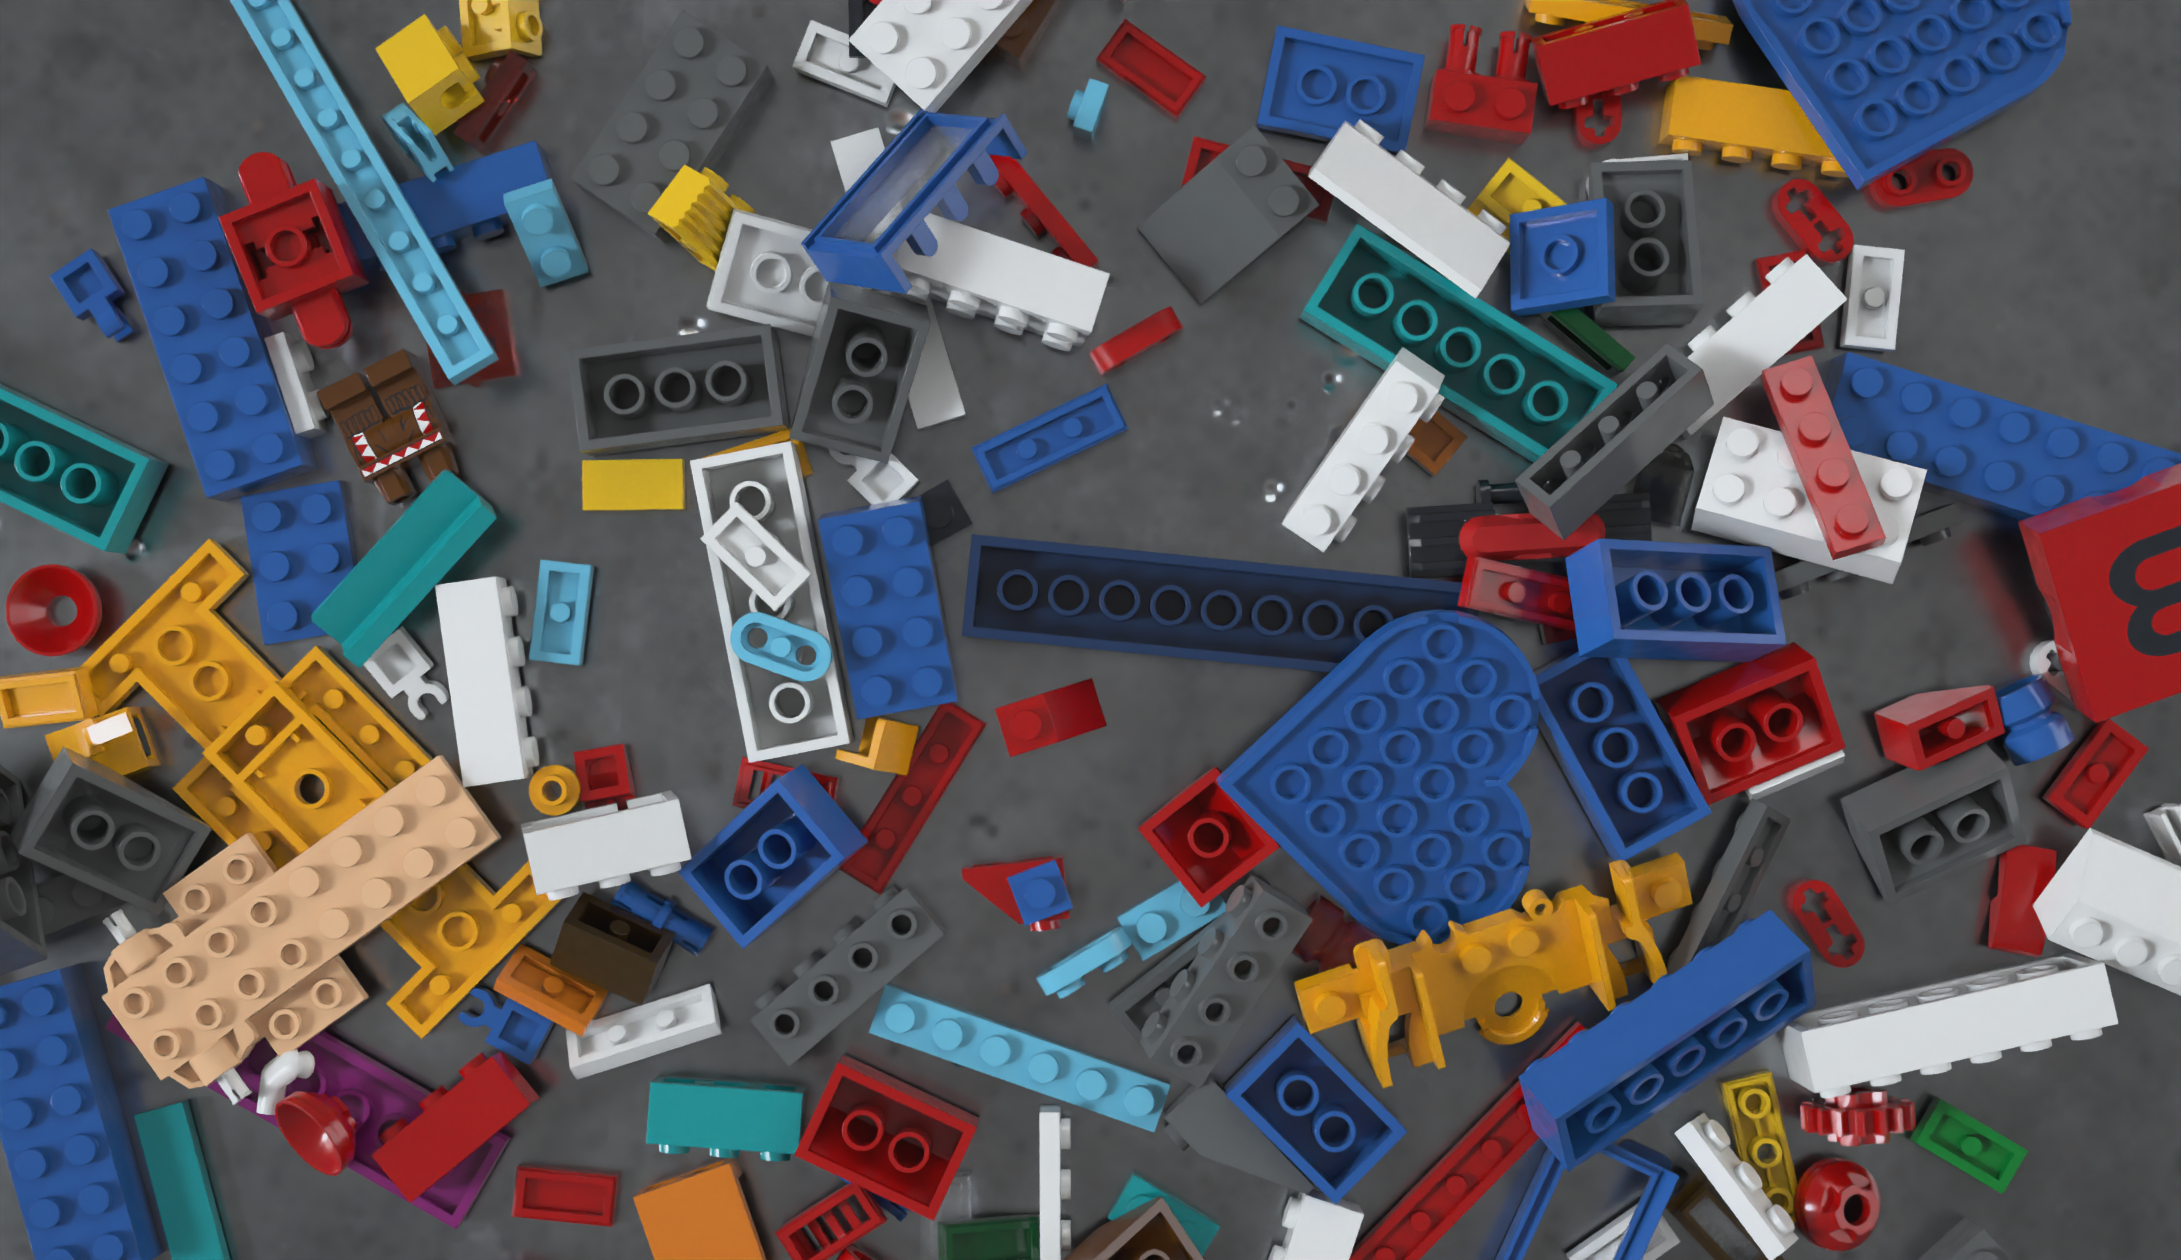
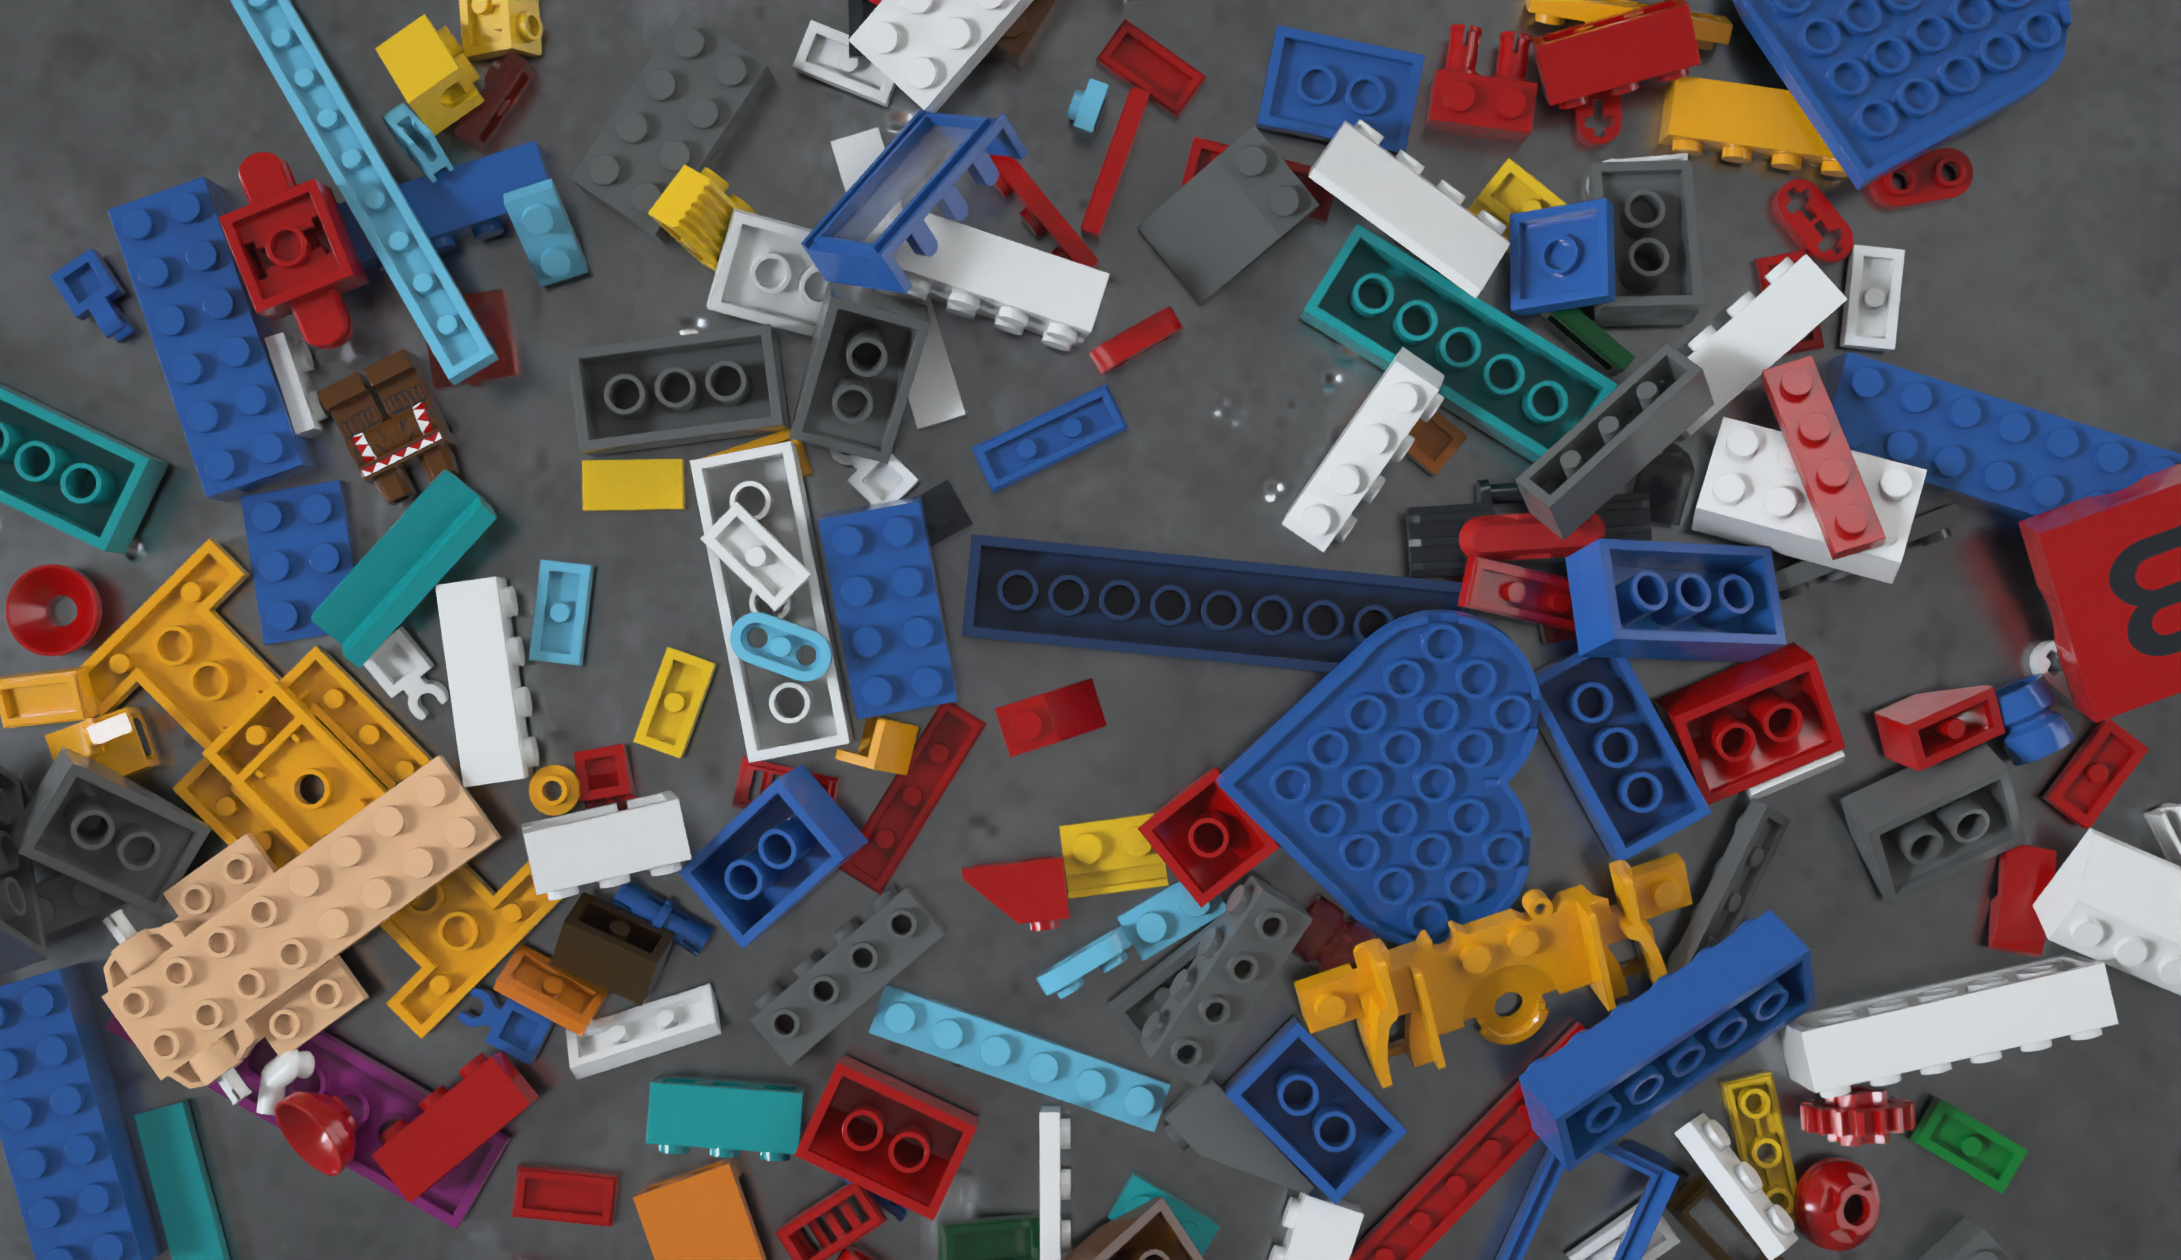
blue plate [1007,859,1073,926] -> none
red beam [1787,878,1865,968] -> none
none -> yellow plate [633,647,717,759]
none -> yellow plate [1059,812,1169,899]
none -> red tile [1081,87,1150,243]

